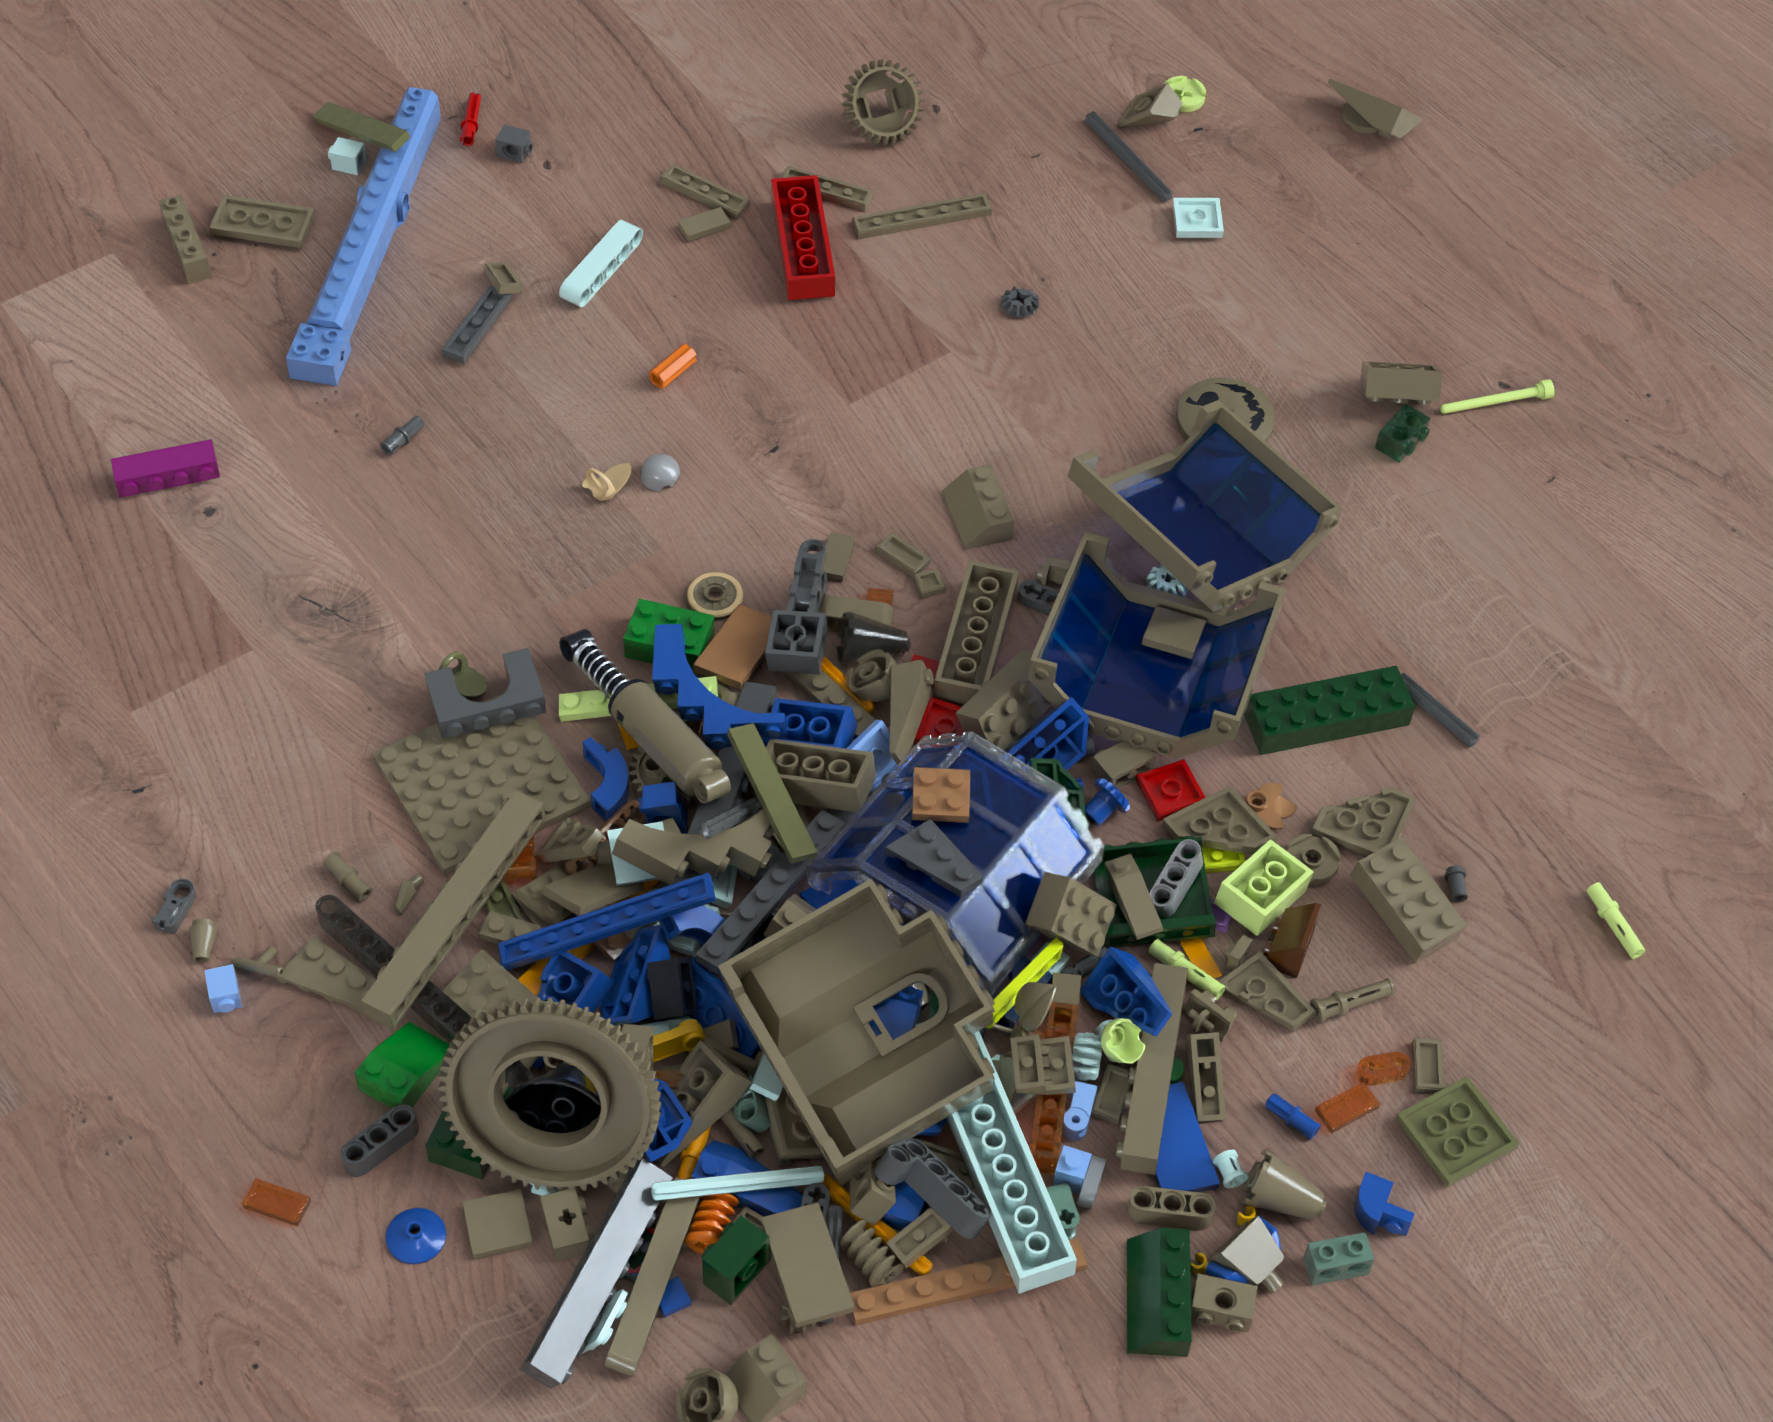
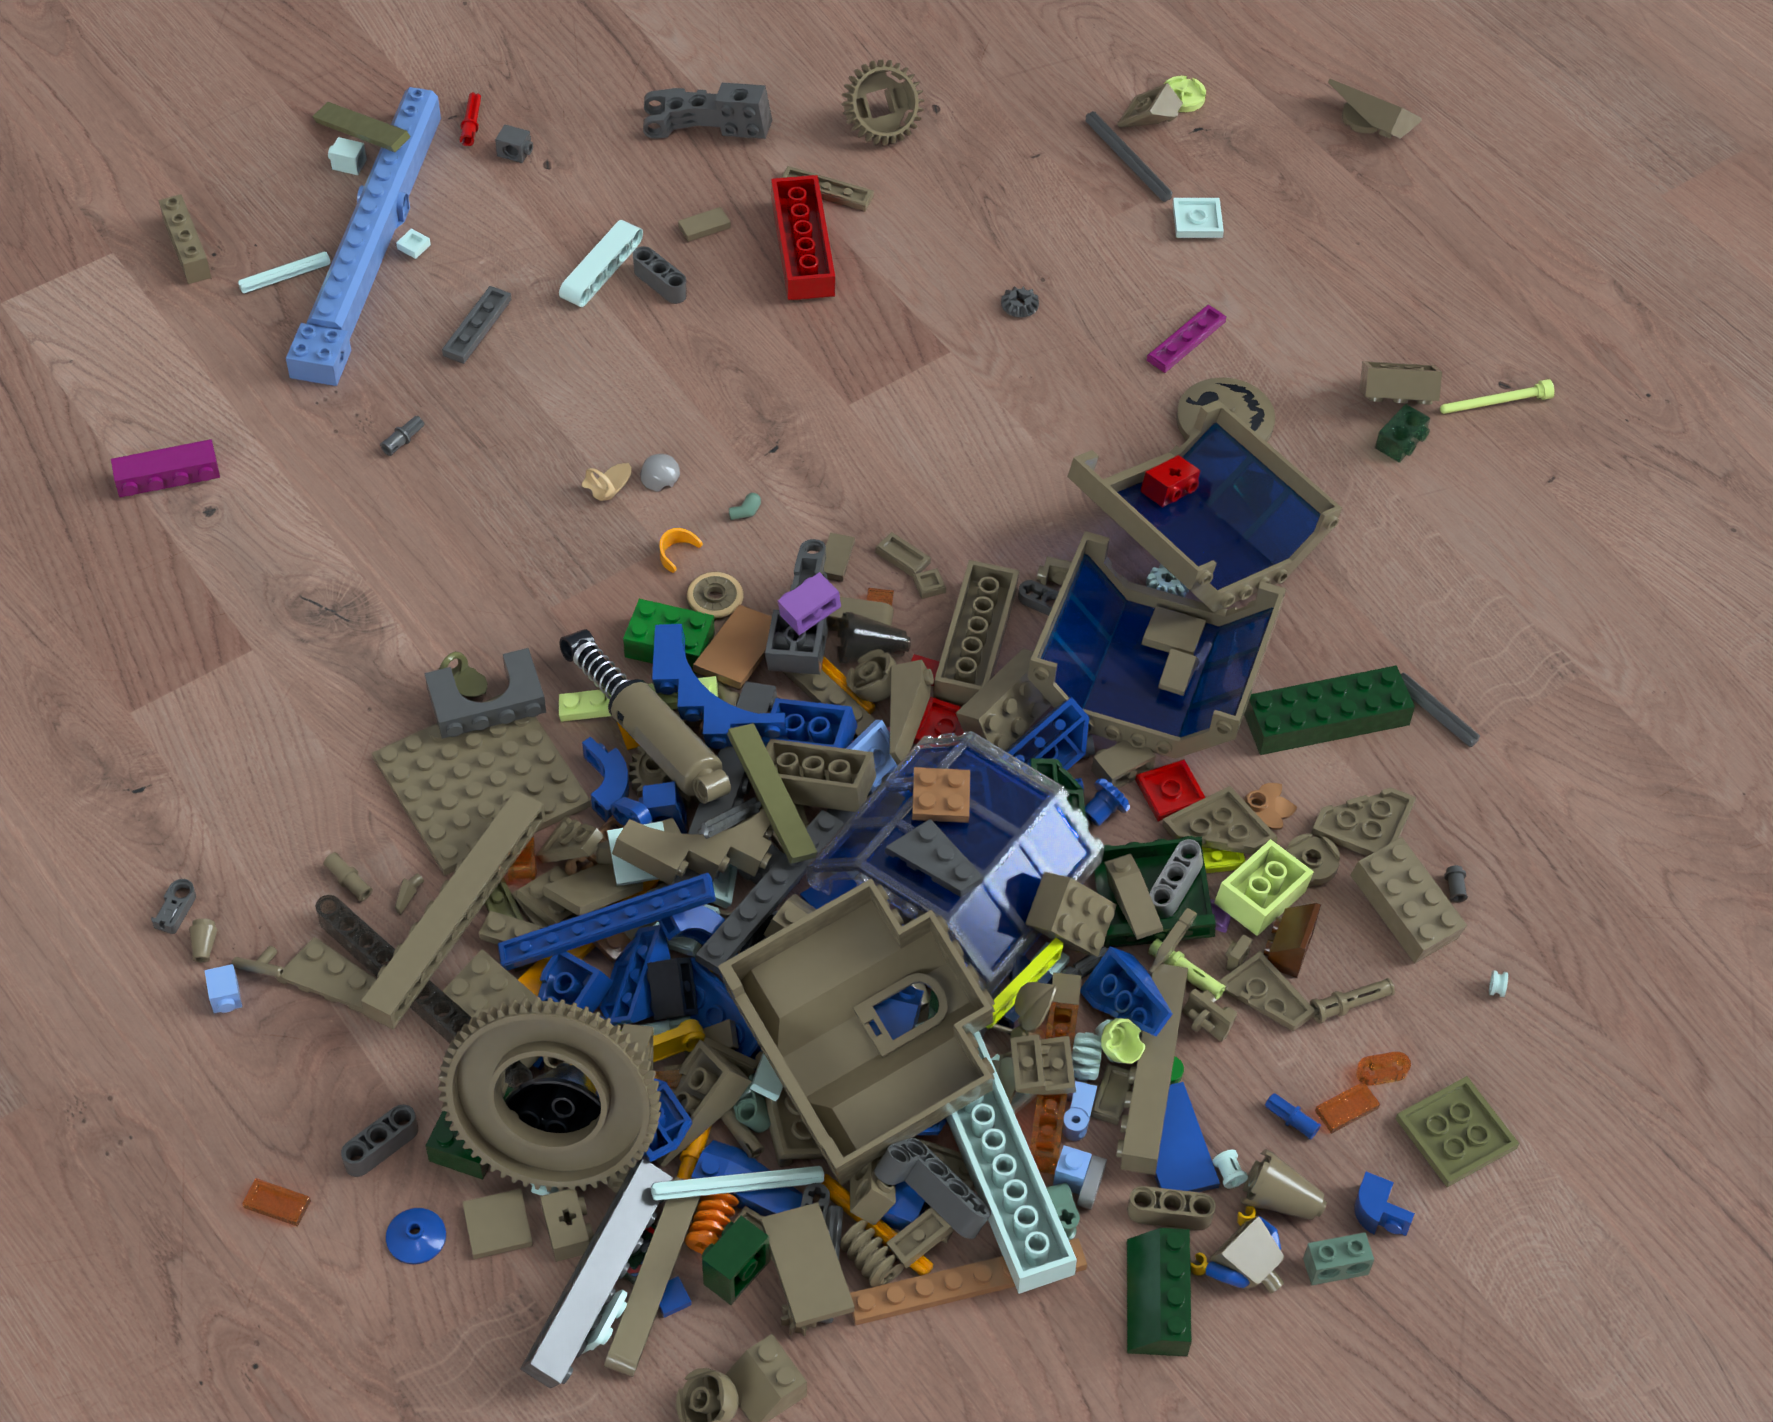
dark tan plate [209,195,315,248] -> none
green slope [354,1022,450,1108] -> none
dark tan tile [484,262,523,294] -> none
orange axle [649,343,697,389] -> none
dark tan tile [660,164,750,220] -> none
dark tan tile [852,193,992,239] -> none
dark tan slope [942,464,1014,550] -> none
light orange sticker [1180,938,1223,979] -> none
dark tan slope [1185,1032,1226,1122] -> none
dark tan brick [1191,1274,1258,1332] -> none
dark tan tile [1412,1038,1445,1094] -> none
yellowish green pin [1586,882,1646,959] -> none
none -> light aqua axle [238,251,330,294]
none -> light aqua plate [396,229,431,259]
none -> blue beam [610,797,652,826]
none -> dark grey beam [633,246,687,304]
none -> dark grey brick [643,82,773,139]
none -> light orange helmet [660,528,703,573]
none -> sand green arm [729,493,761,520]
none -> medium lavender brick [778,572,841,635]
none -> red brick [1140,455,1201,507]
none -> magenta tile [1147,304,1227,373]
none -> dark tan piece [1149,908,1197,974]
none -> dark tan slope [1158,648,1199,696]
none -> light aqua bush [1489,970,1508,997]

